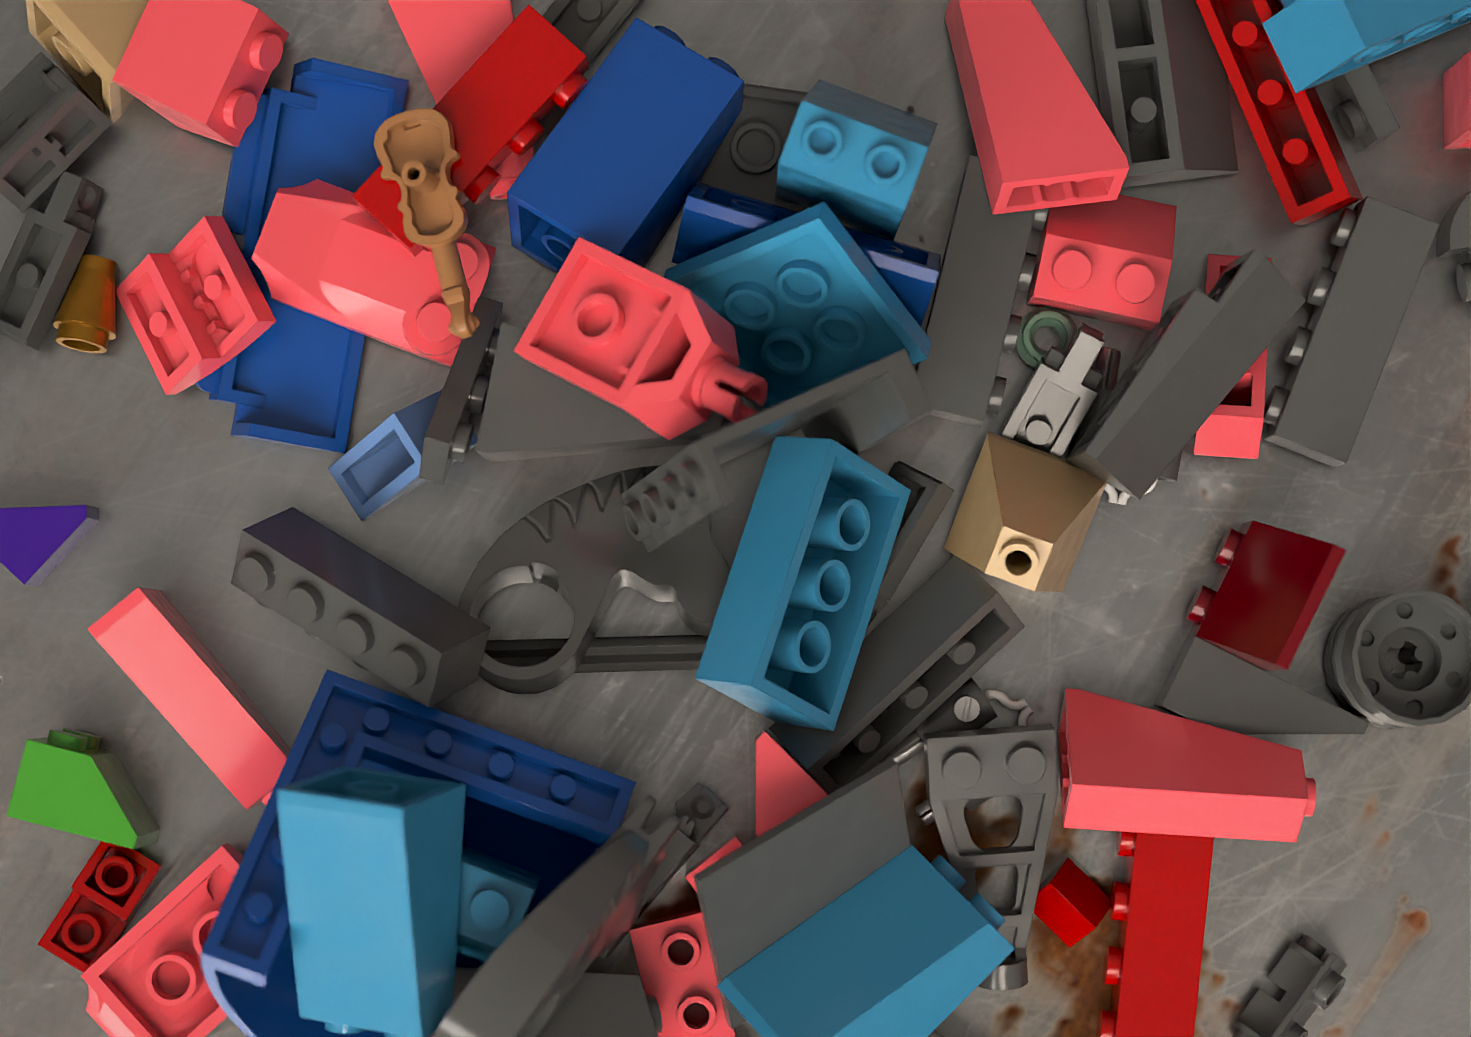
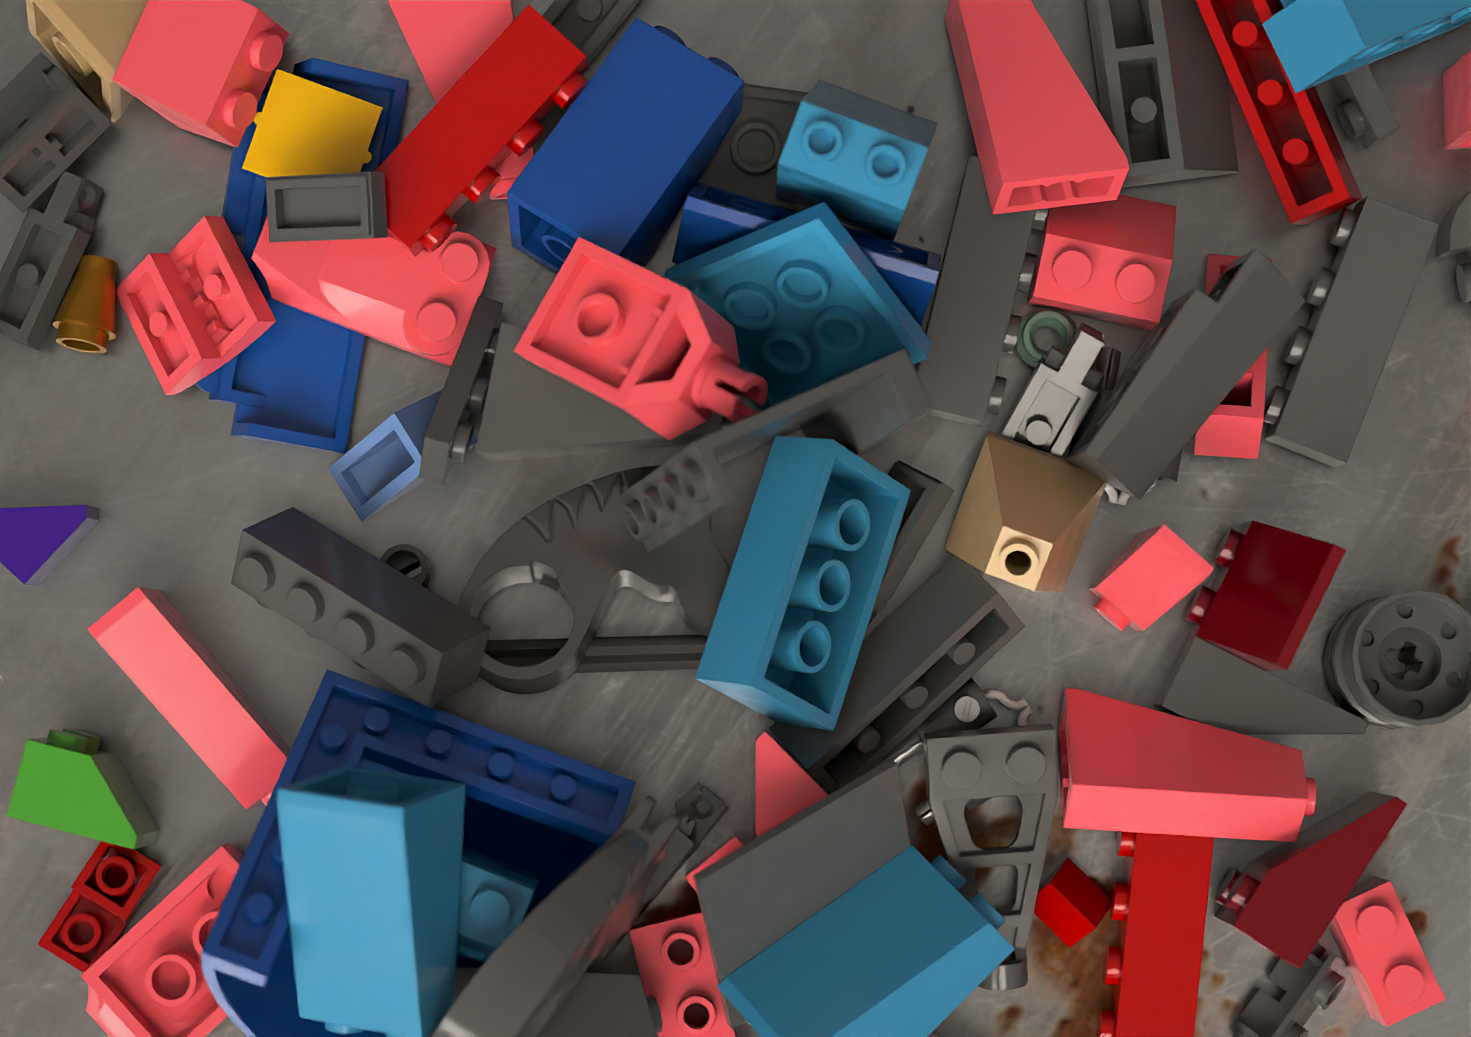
medium nougat piece [374,108,480,339] -> none
none -> yellow piece [242,69,383,177]
none -> dark grey tile [265,171,388,242]
none -> dark grey hinge [380,544,432,588]
none -> coral slope [1089,524,1214,632]
none -> dark red slope [1214,792,1407,970]
none -> coral brick [1328,876,1446,1027]

